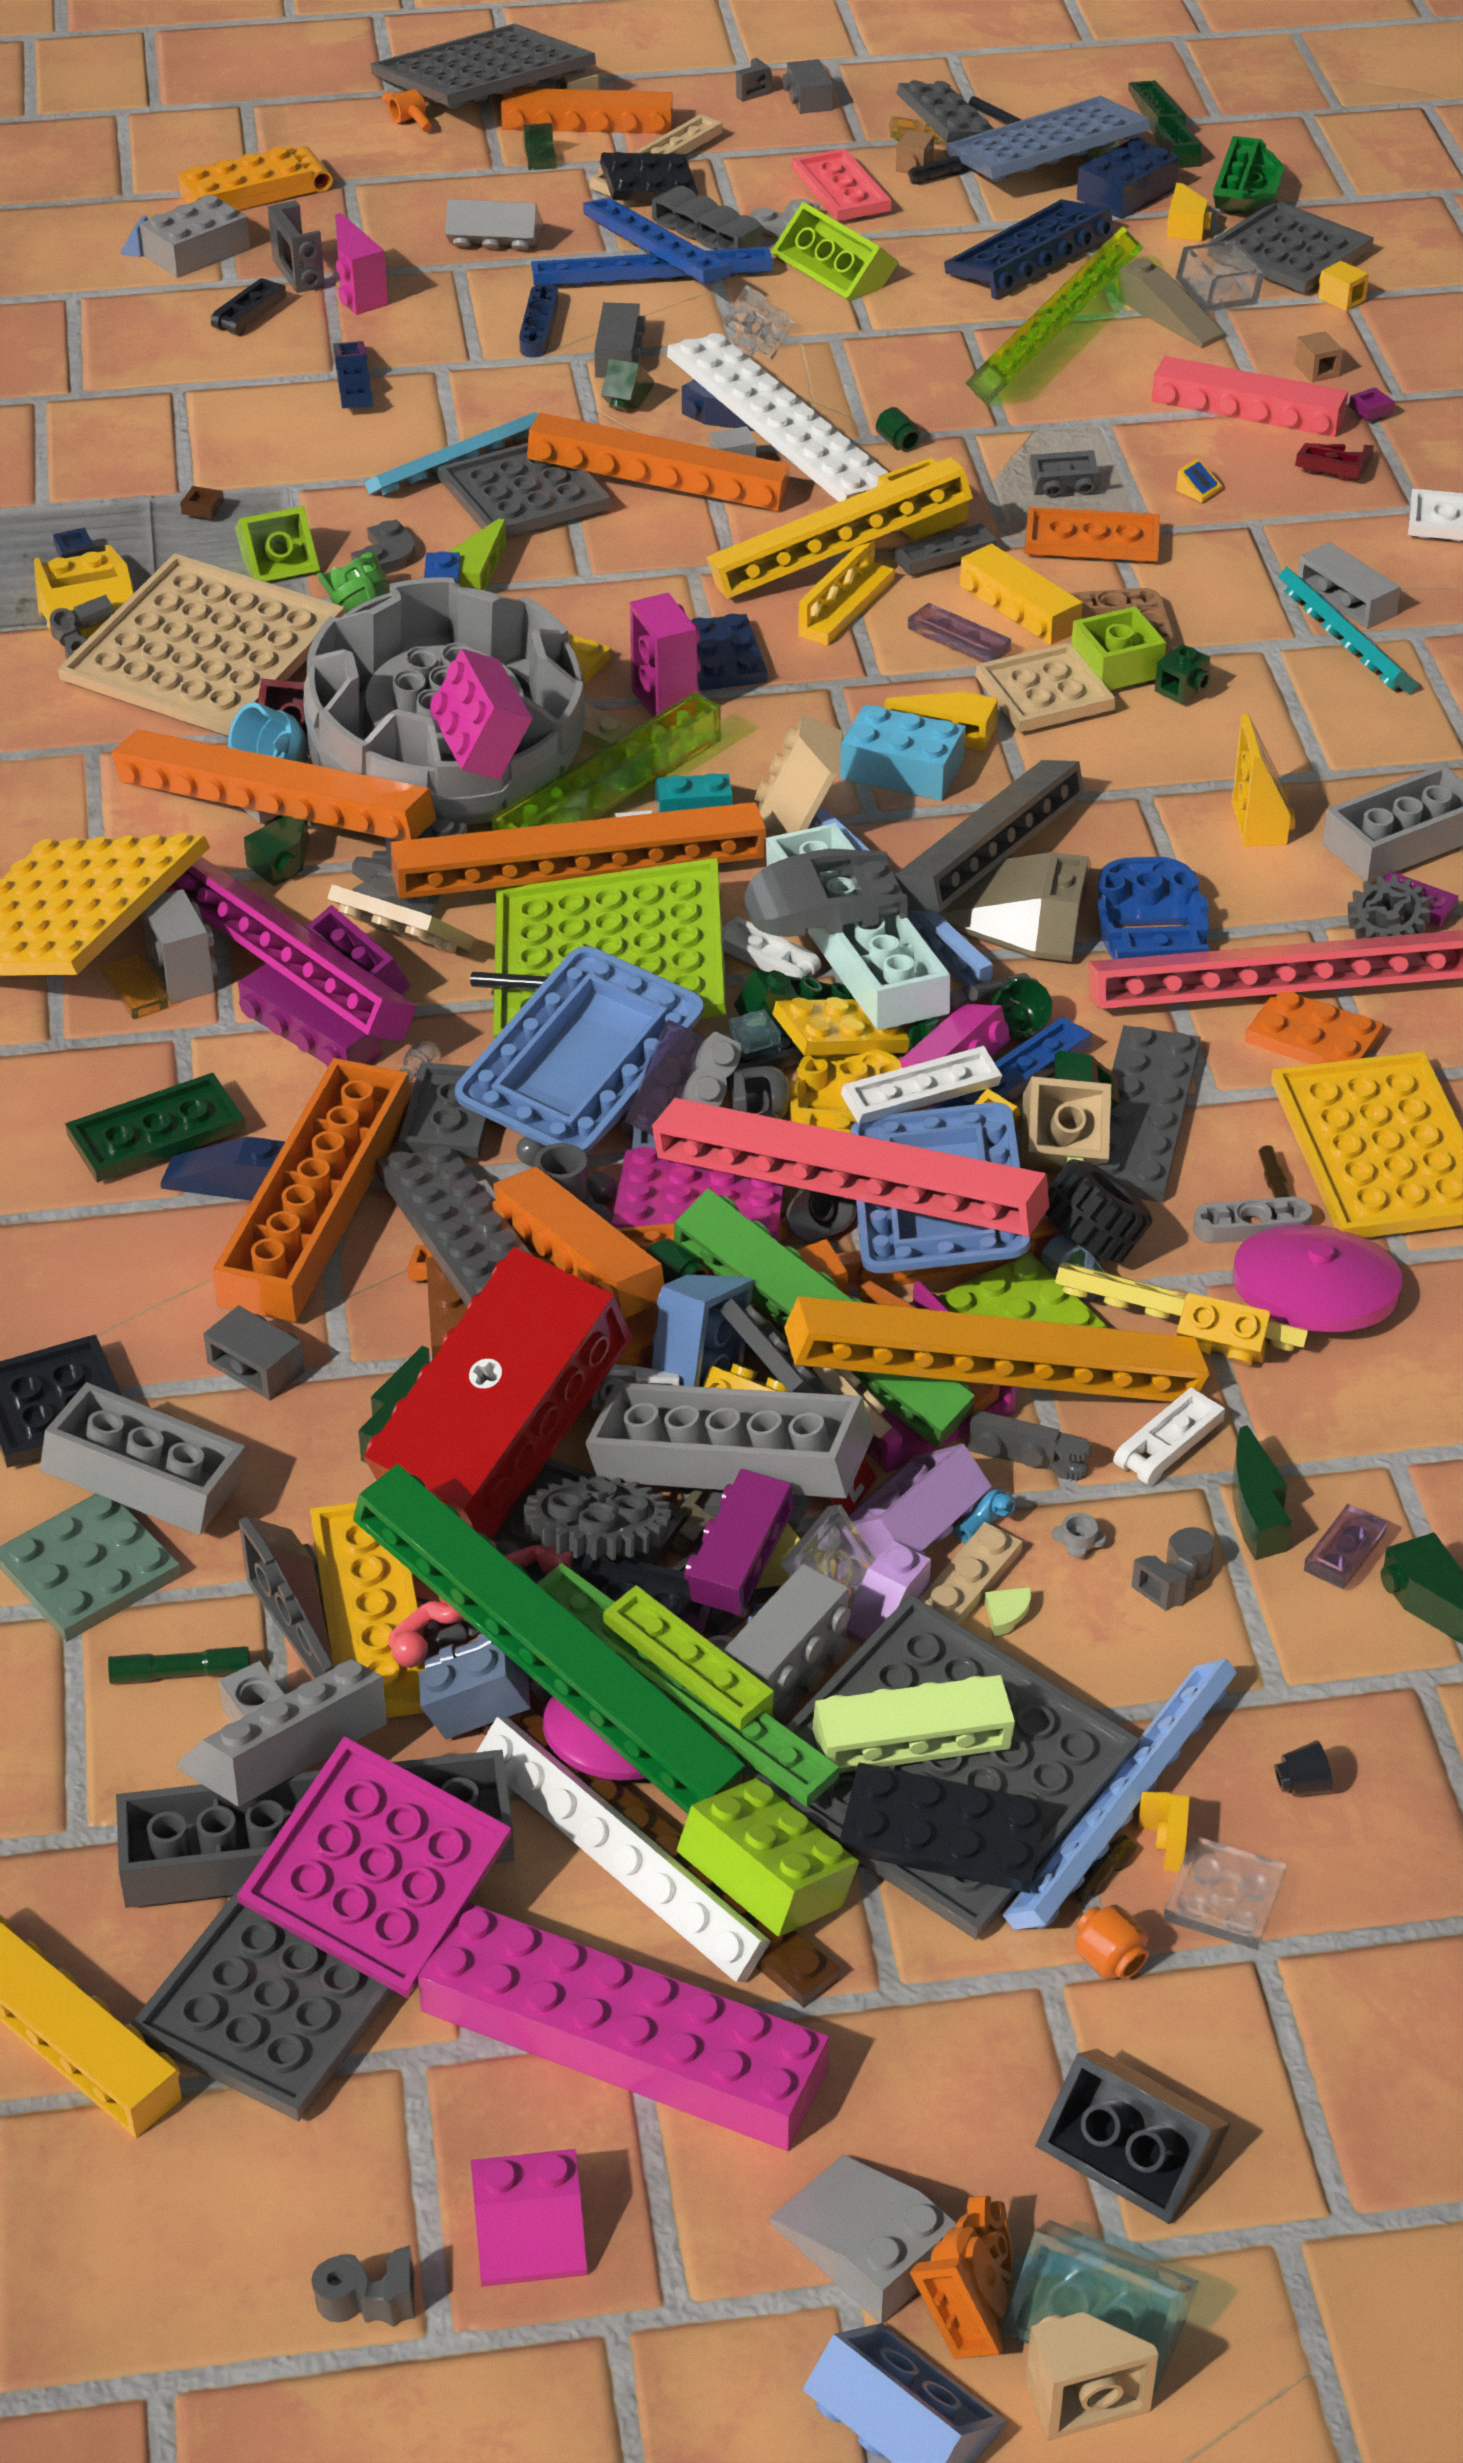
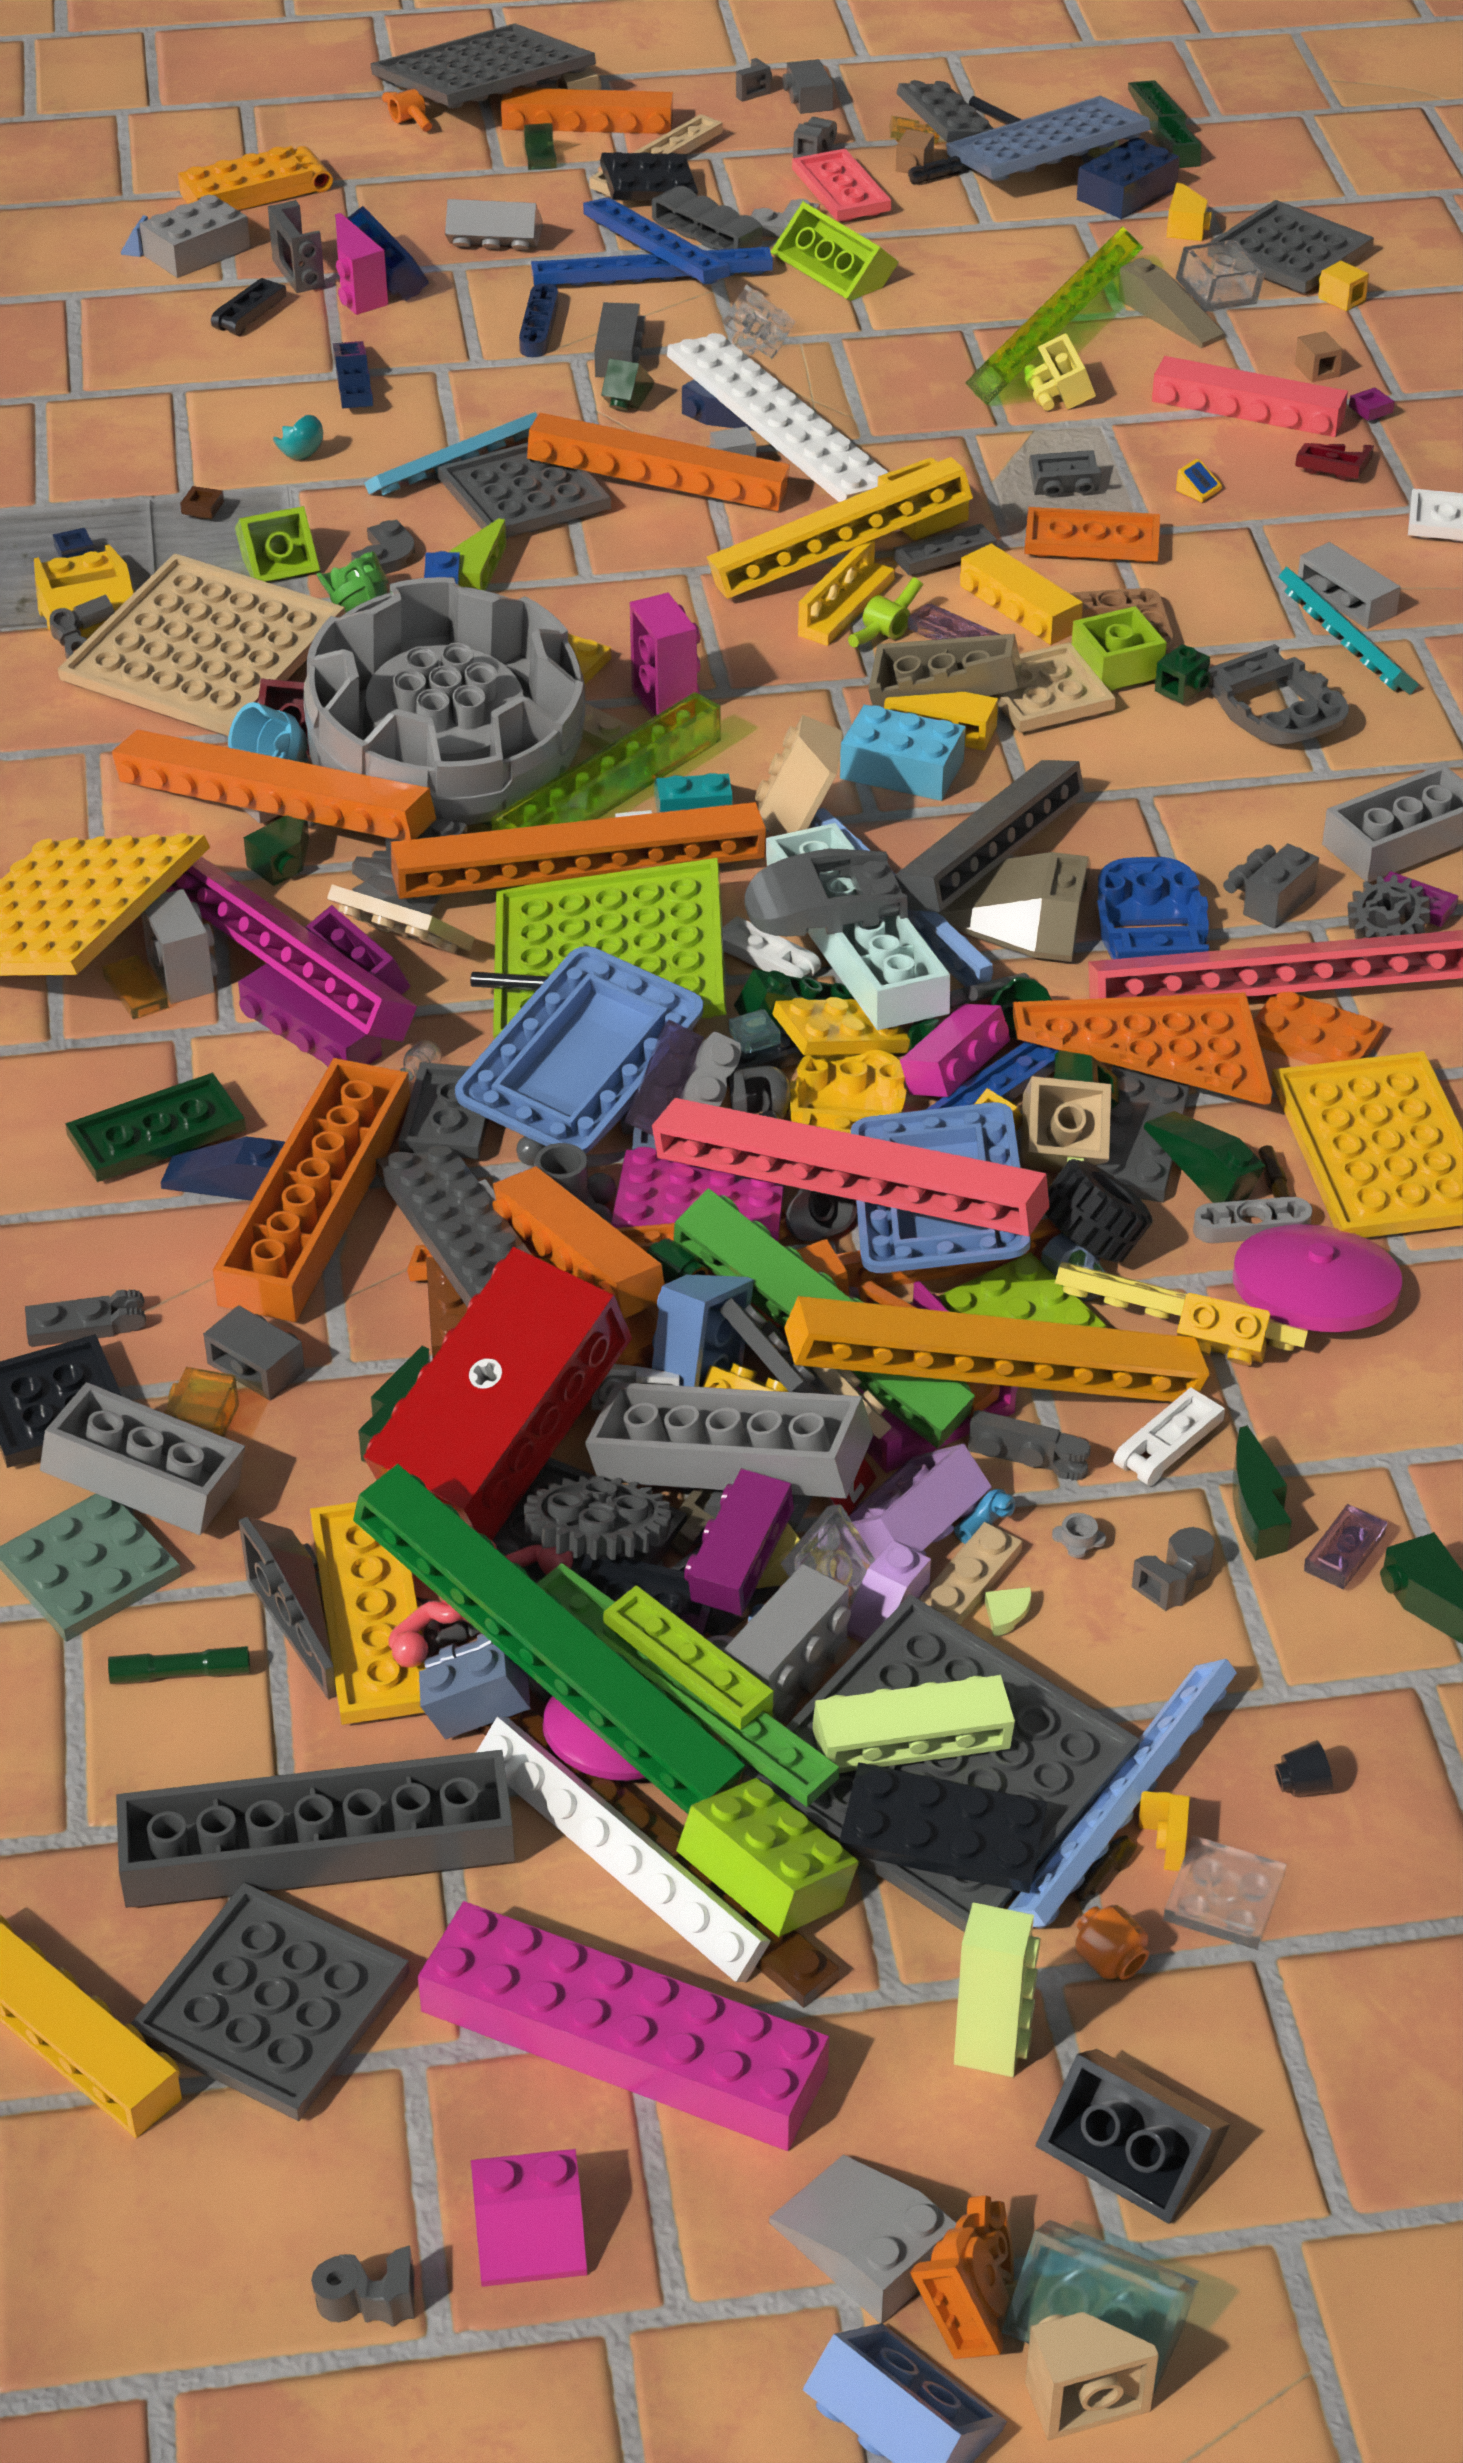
light grey slope [177,1659,387,1807] -> none
light grey brick [218,1661,285,1723] -> none
dark pink plate [237,1736,512,1999] -> none
dark pink brick [429,648,533,780] -> none
dark blue plate [690,613,768,691] -> none
white plate [841,1046,1002,1124] -> none
dark green brick [876,407,921,452] -> none
dark blue bracket [944,199,1113,300] -> none
green wedge [1213,136,1285,213] -> none
yellow slope [1232,714,1295,847] -> none
none -> dark grey hinge [25,1289,146,1347]
none -> clear yellow brick [164,1367,239,1437]
none -> teal hair [273,415,324,460]
none -> clear blue brick [347,206,429,301]
none -> dark grey leg [793,117,837,158]
none -> lime piece [848,577,923,648]
none -> dark tan wedge [868,634,1022,708]
none -> yellowish green brick [954,1902,1041,2077]
none -> orange wing [1013,992,1272,1104]
none -> light yellow brick [1024,333,1096,411]
none -> dark green slope [1143,1111,1265,1203]
none -> dark grey slope [1207,644,1349,744]
none -> dark grey brick [1223,843,1319,929]

